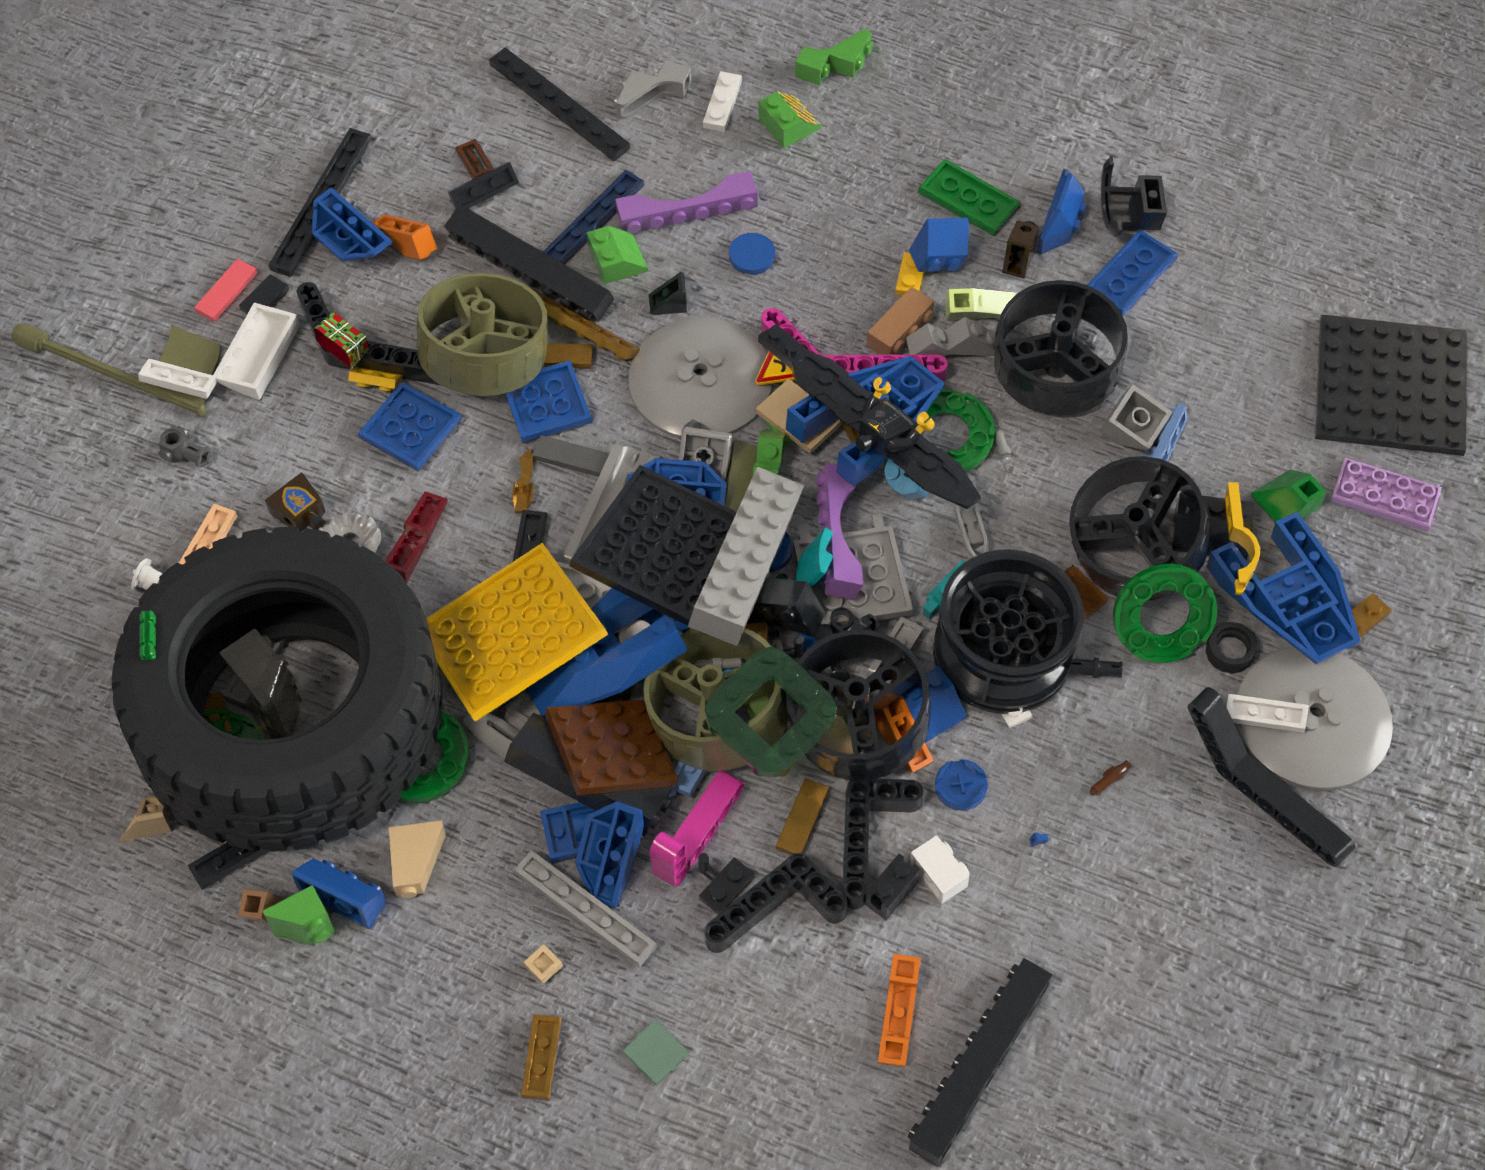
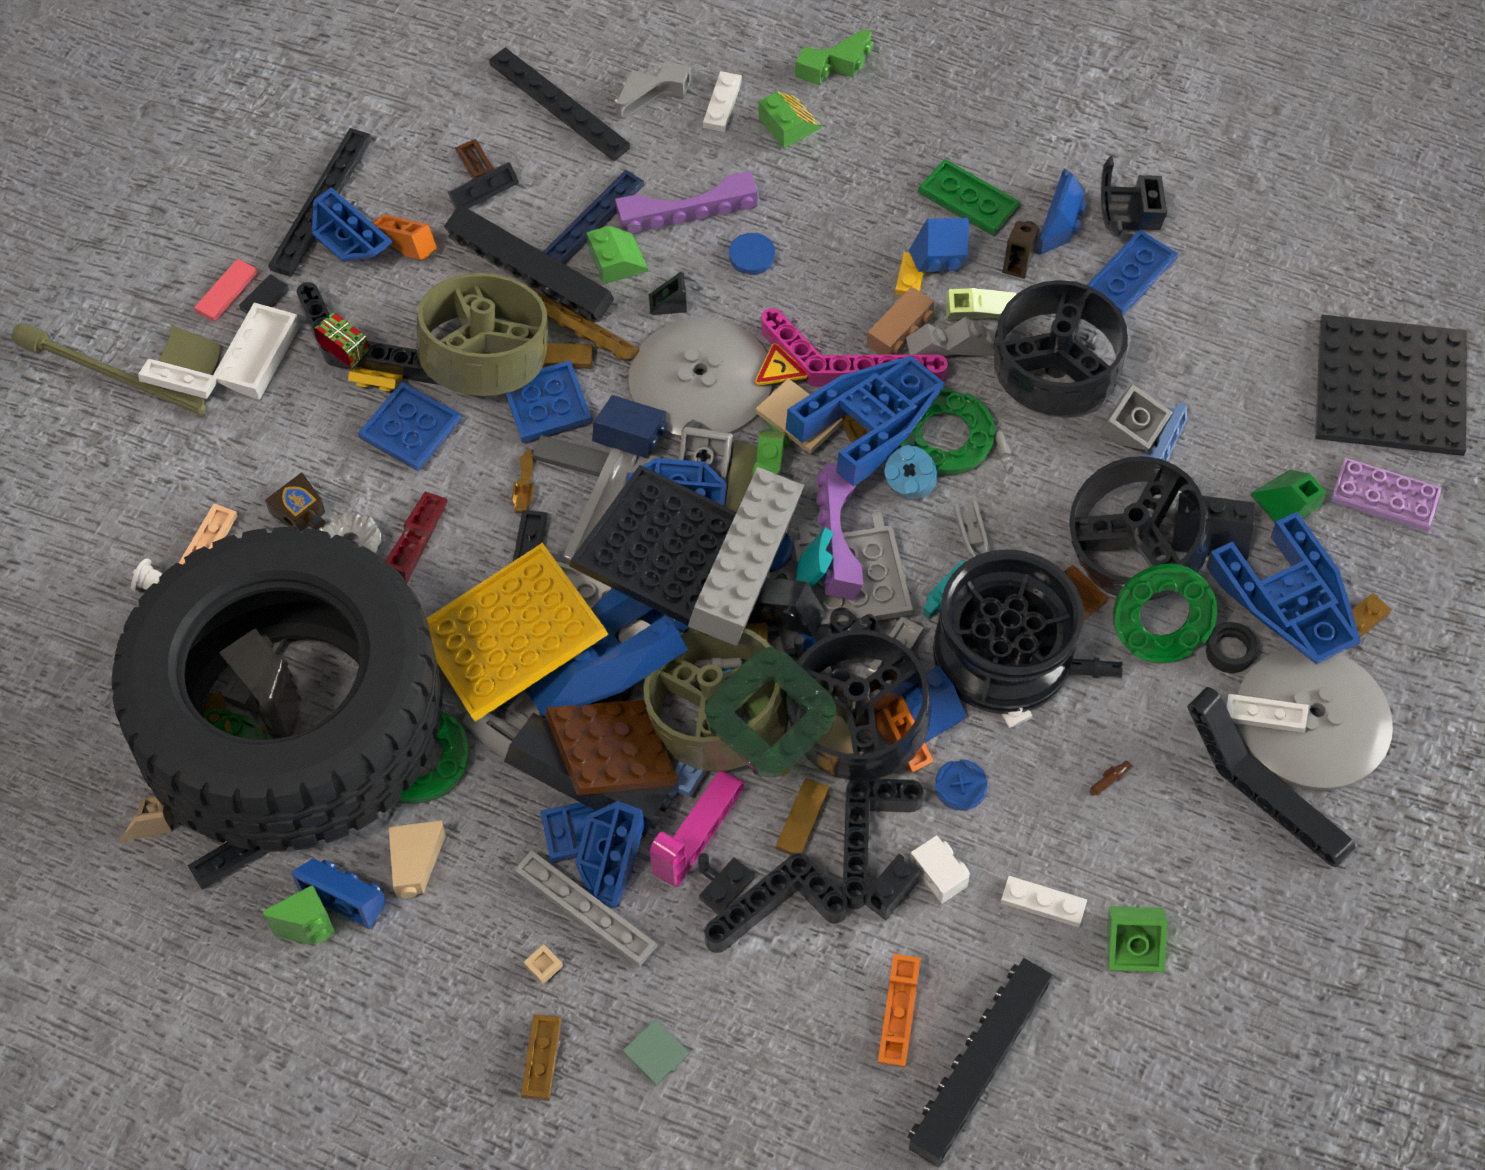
green axle [139,610,156,661] -> none
dark grey connector [158,425,211,468] -> none
medium nougat brick [238,889,283,923] -> none
black plate [758,324,981,509] -> none
black torso [856,377,934,456] -> none
blue piece [1029,832,1049,847] -> none
yellow piece [1224,482,1260,595] -> none
none -> dark blue brick [592,395,668,458]
none -> white plate [1001,876,1087,928]
none -> bright green slope [1107,906,1167,972]

